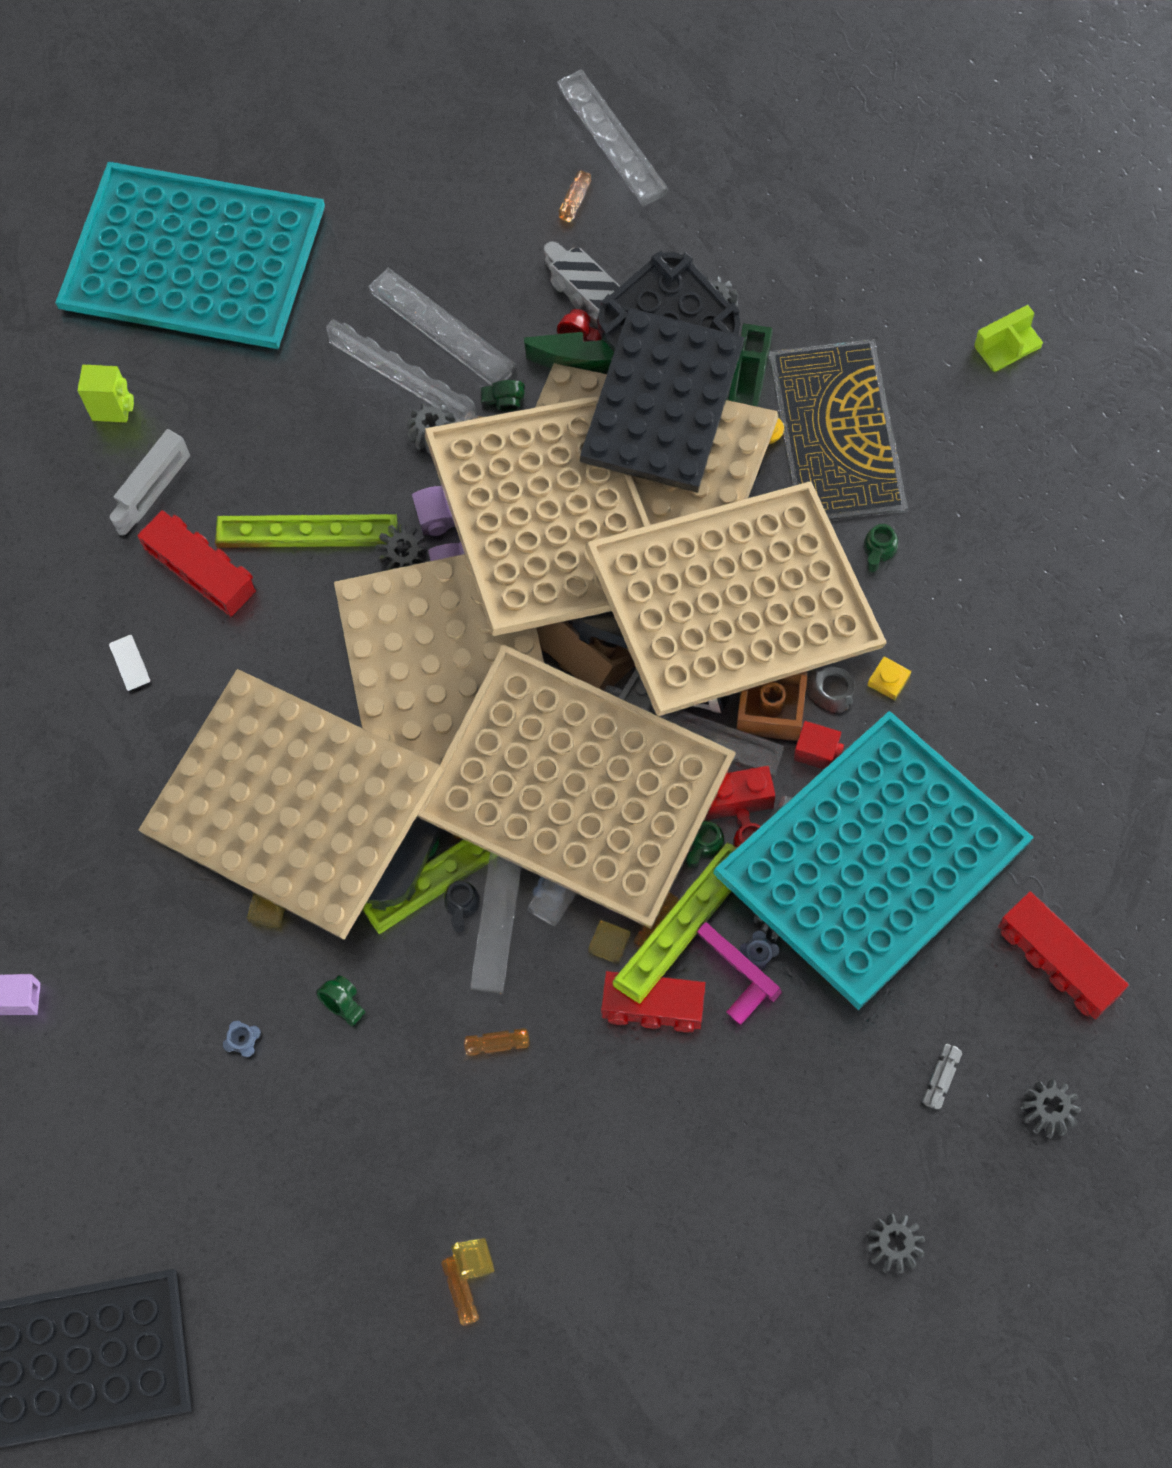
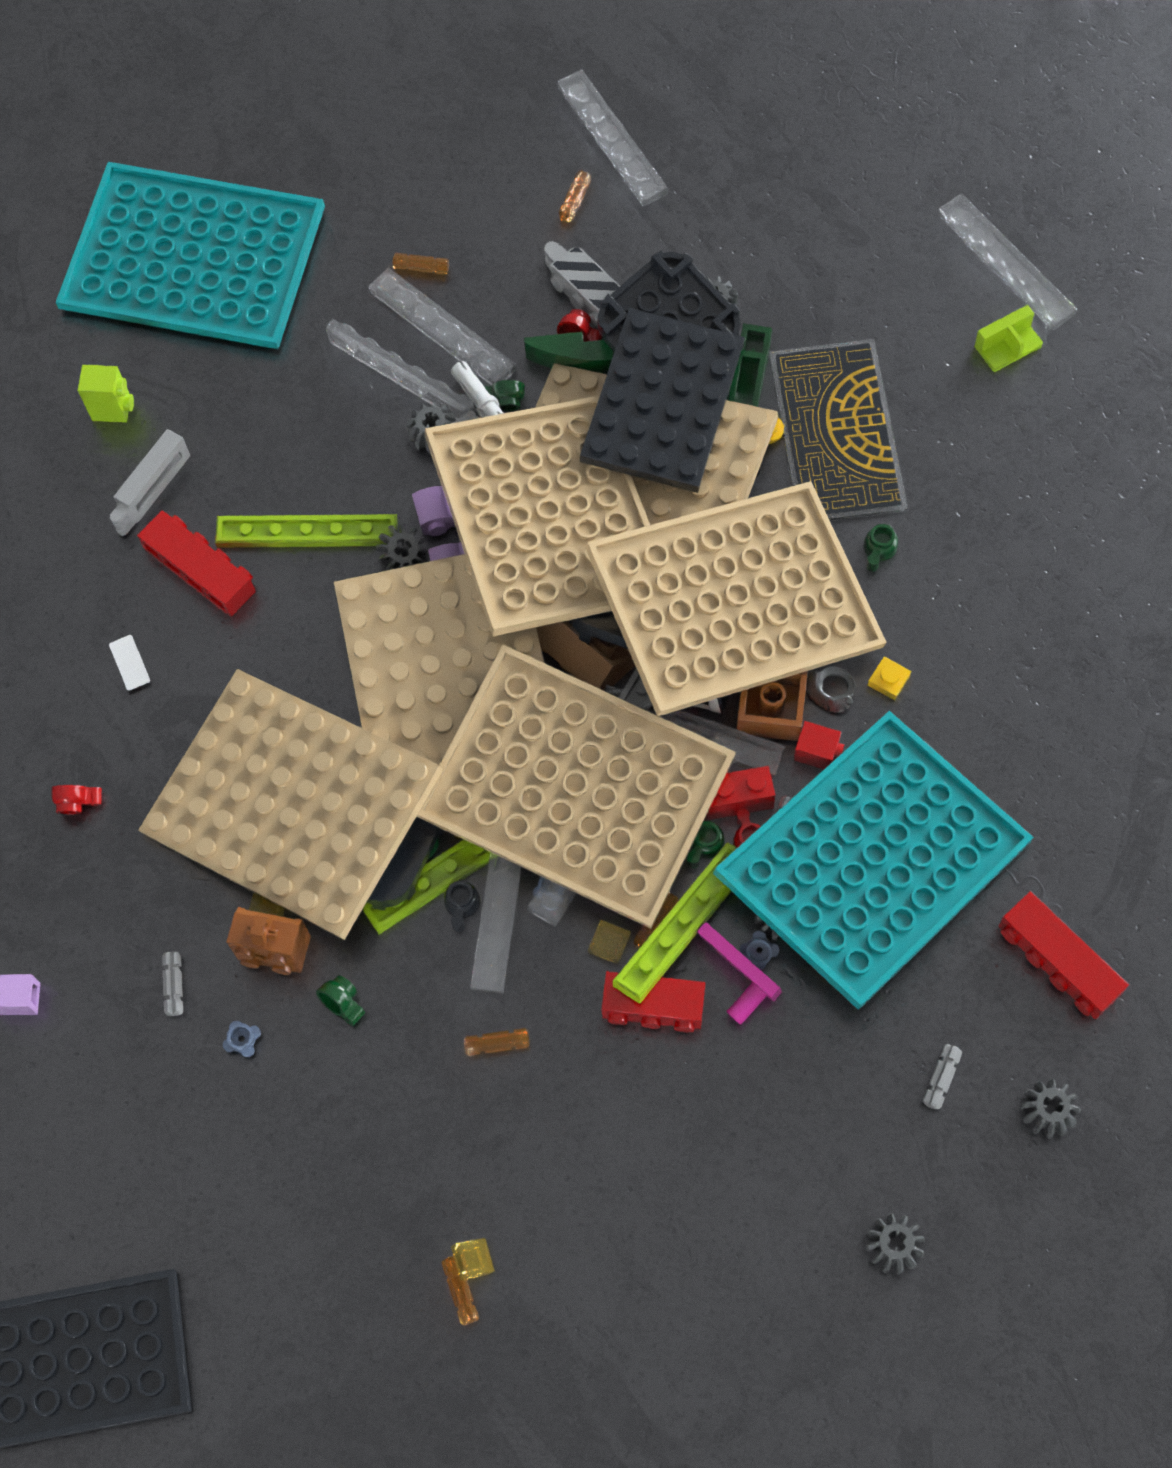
none -> red piece [51,785,102,814]
none -> light grey axle [162,952,183,1016]
none -> dark orange hinge [226,907,311,975]
none -> clear orange axle [392,253,449,274]
none -> white pin [451,361,504,417]
none -> clear plate [938,193,1077,331]

